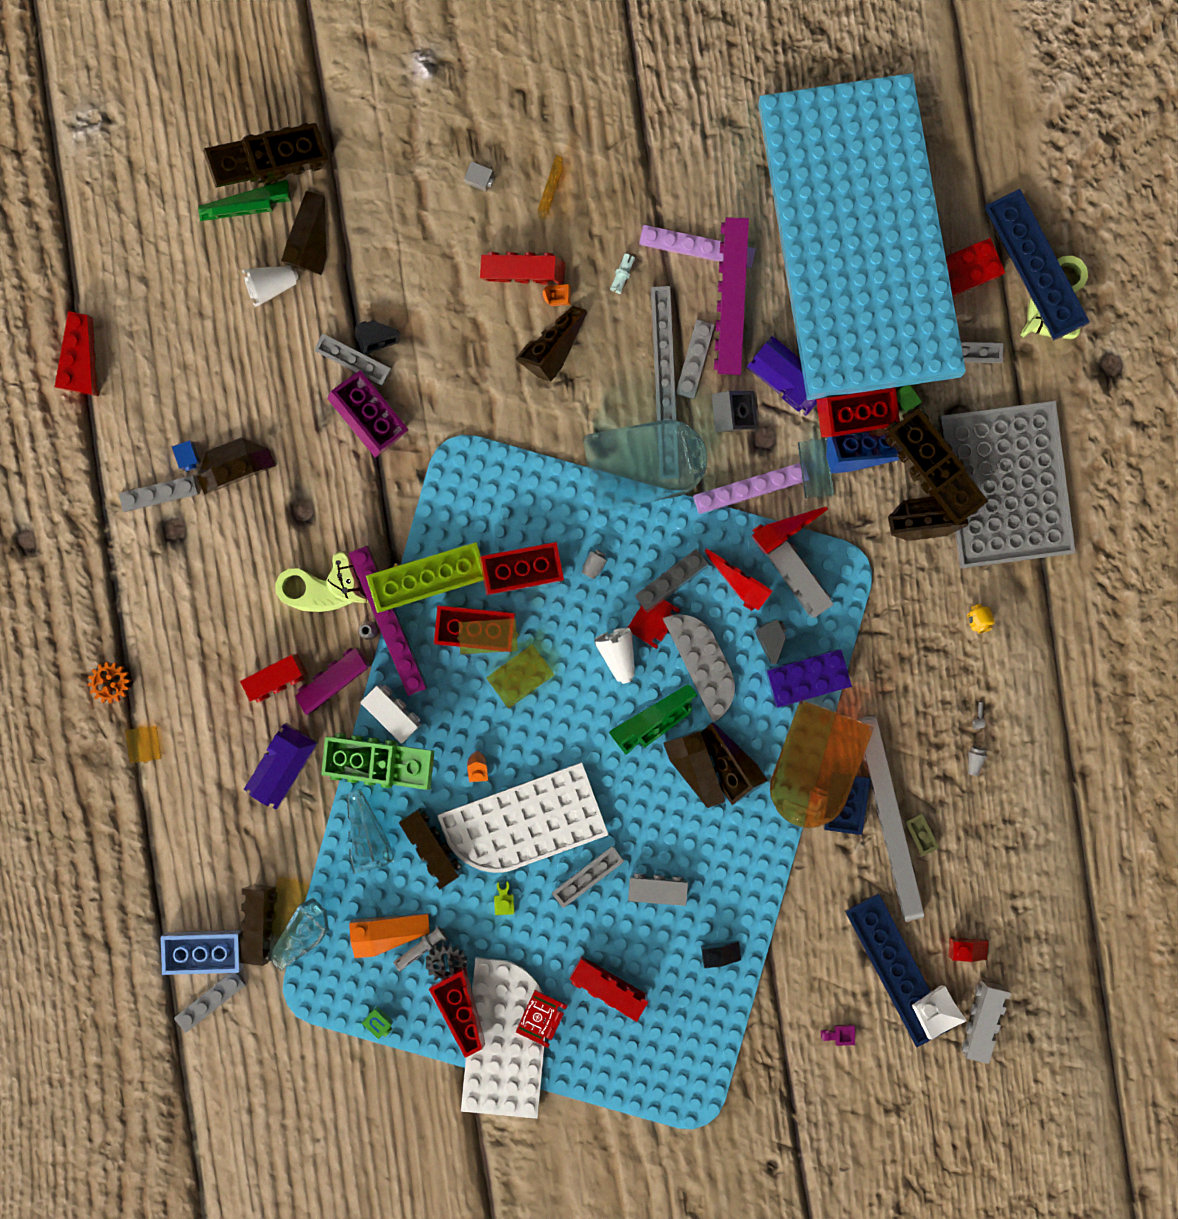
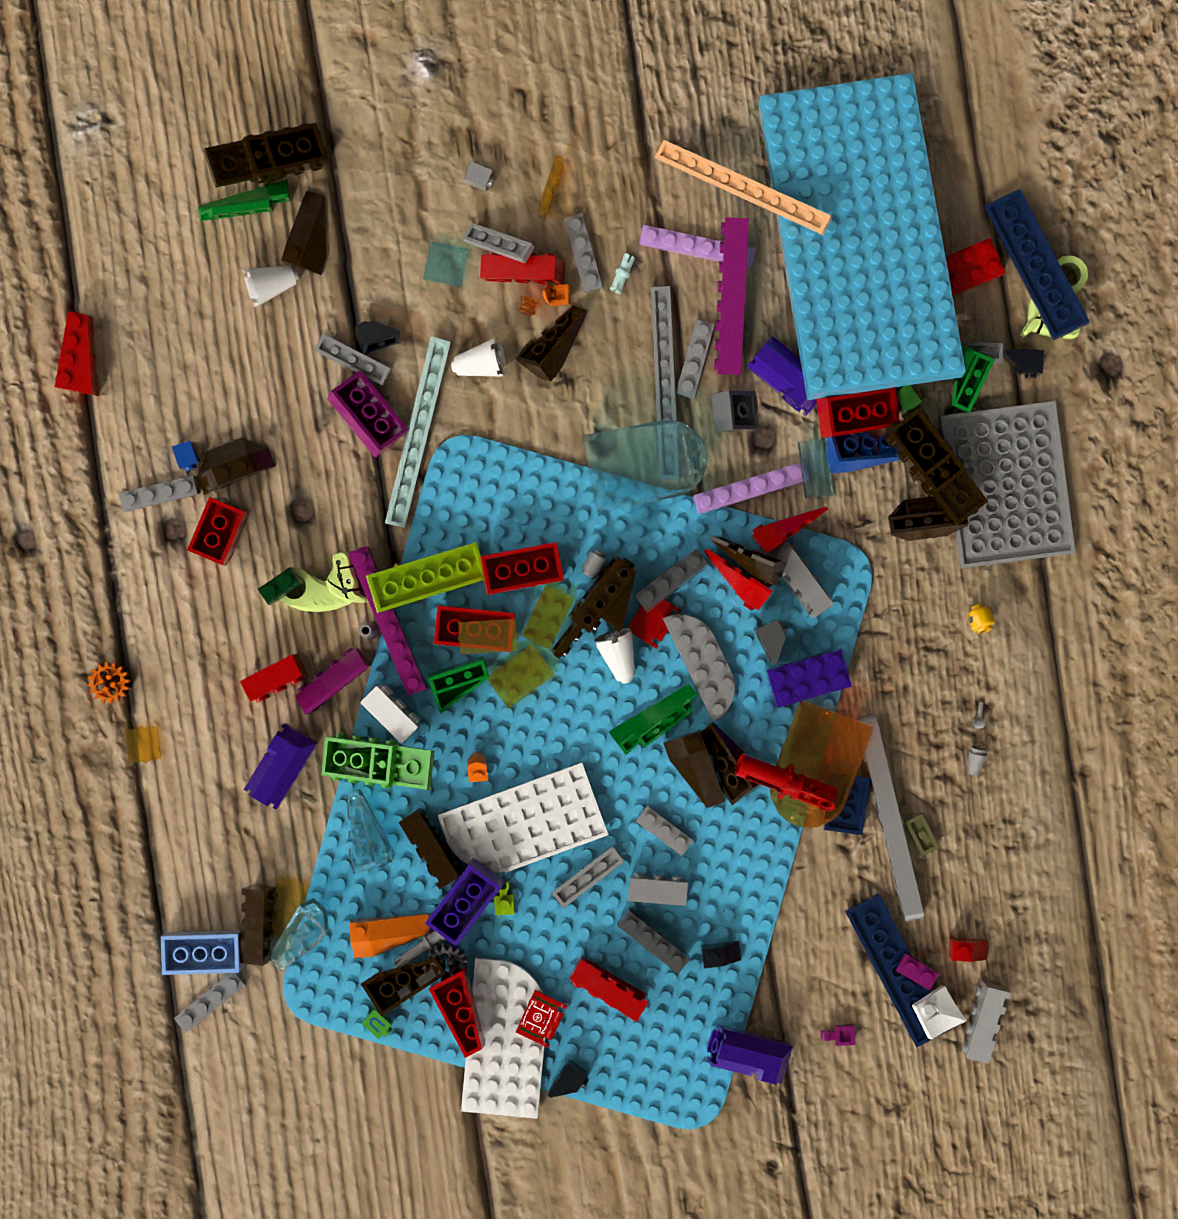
none -> red brick [187,497,249,566]
none -> dark green brick [258,567,304,605]
none -> dark brown wedge [361,958,447,1017]
none -> light aqua plate [385,337,451,528]
none -> clear light blue tile [423,241,468,288]
none -> dark purple brick [425,858,504,946]
none -> green wedge [428,656,489,714]
none -> white cone [451,338,506,377]
none -> light grey plate [462,223,535,263]
none -> clear orange wheel [517,296,539,317]
none -> clear yellow piece [521,585,574,649]
none -> black slope [548,1059,589,1098]
none -> dark brown wedge [550,555,637,659]
none -> light grey plate [563,213,603,293]
none -> dark grey brick [617,908,690,974]
none -> light grey plate [636,806,693,856]
none -> light nougat plate [655,140,832,235]
none -> dark purple brick [707,1025,793,1084]
none -> dark brown wedge [710,536,787,587]
none -> red piece [734,753,838,811]
none -> magenta plate [895,953,939,990]
none -> green wedge [952,343,995,413]
none -> black slope [1003,349,1044,379]

